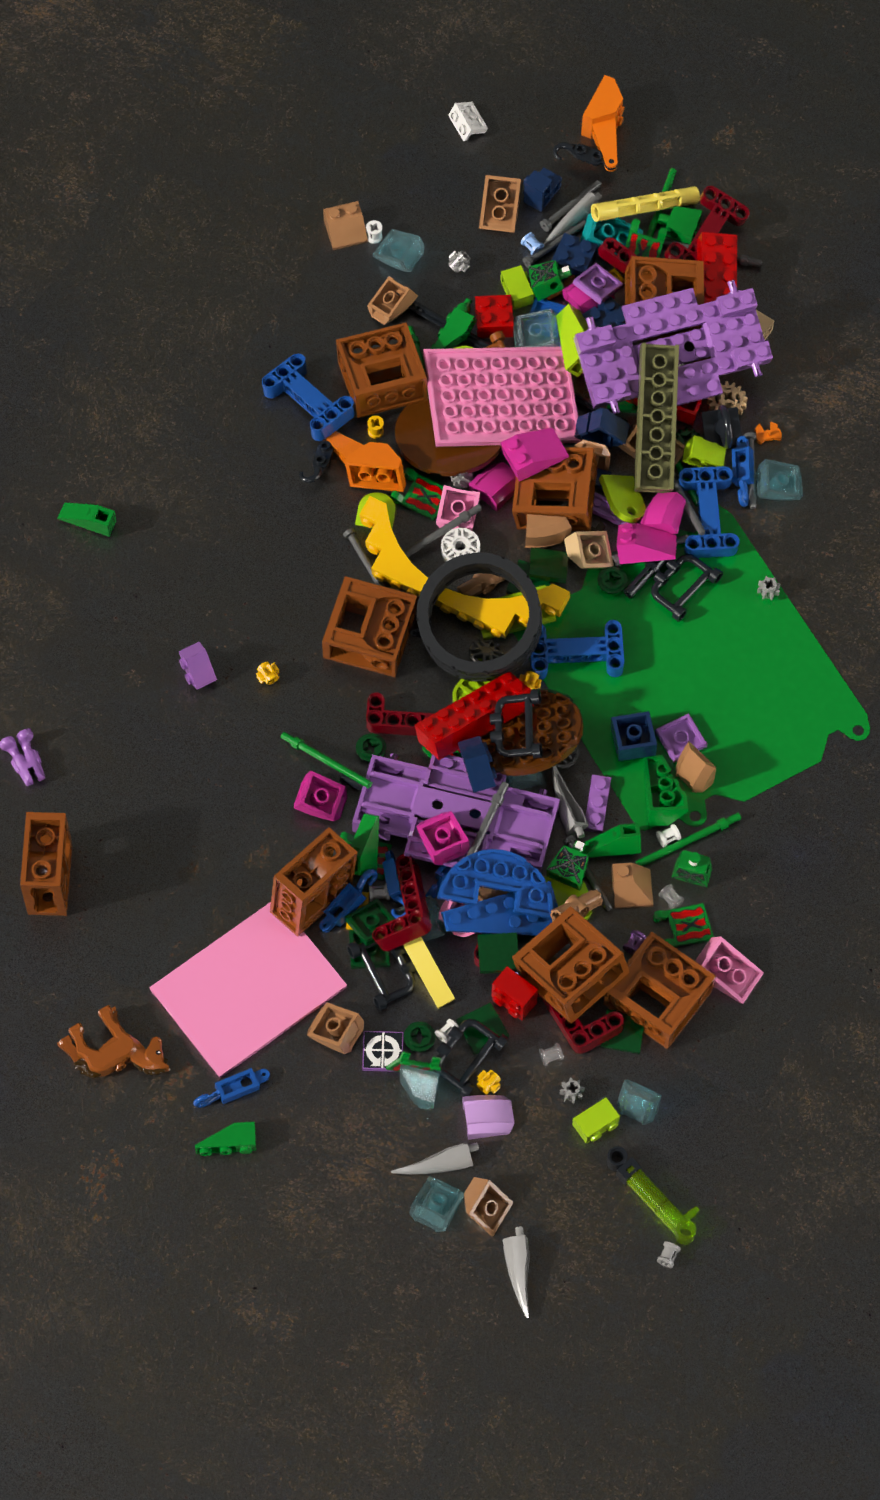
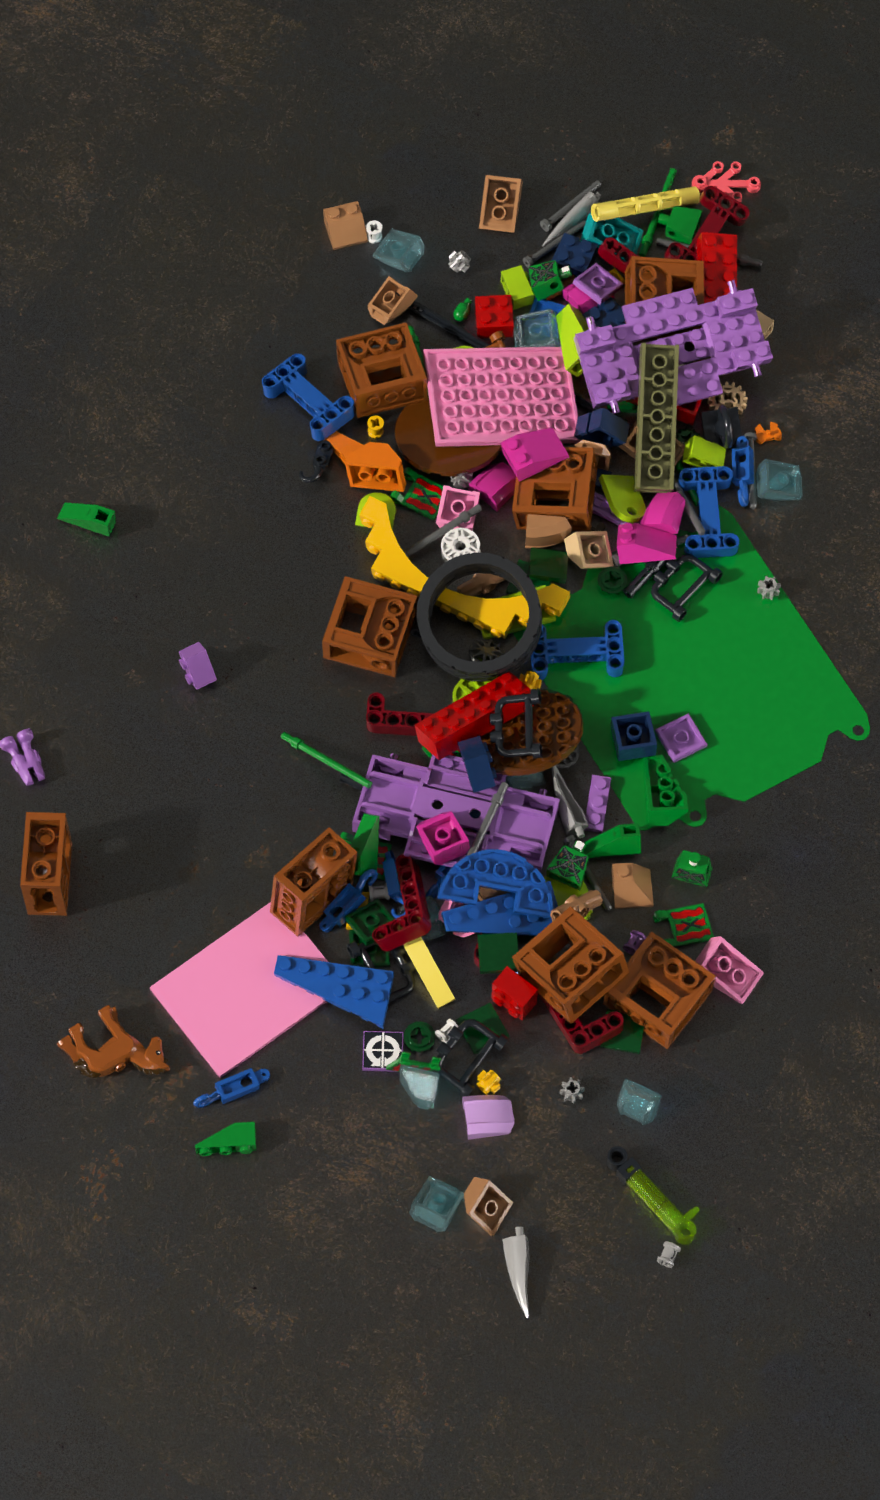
yellow gear [256,661,280,685] -> none
dark pink slope [294,771,347,821] -> none
medium nougat slope [307,1002,364,1054] -> none
dark grey bar [343,528,386,587] -> none
dark green gear [356,733,387,763] -> none
light grey piece [391,1142,479,1175] -> none
green slope [430,308,476,349] -> none
white bracket [449,102,488,141] -> none
light blue bush [521,232,544,255] -> none
dark blue brick [523,167,562,212] -> none
clear bush [539,1043,564,1066] -> none
orange slope [553,75,625,172] -> none
lime brick [572,1097,620,1144] -> none
green flag [621,219,668,261] -> none
green bar [635,813,741,866] -> none
white bush [656,824,681,848] -> none
clear bush [658,884,684,909] -> none
medium nougat slope [676,742,716,793] -> none
none -> blue wing [274,955,394,1029]
none -> coral plant [692,161,761,203]

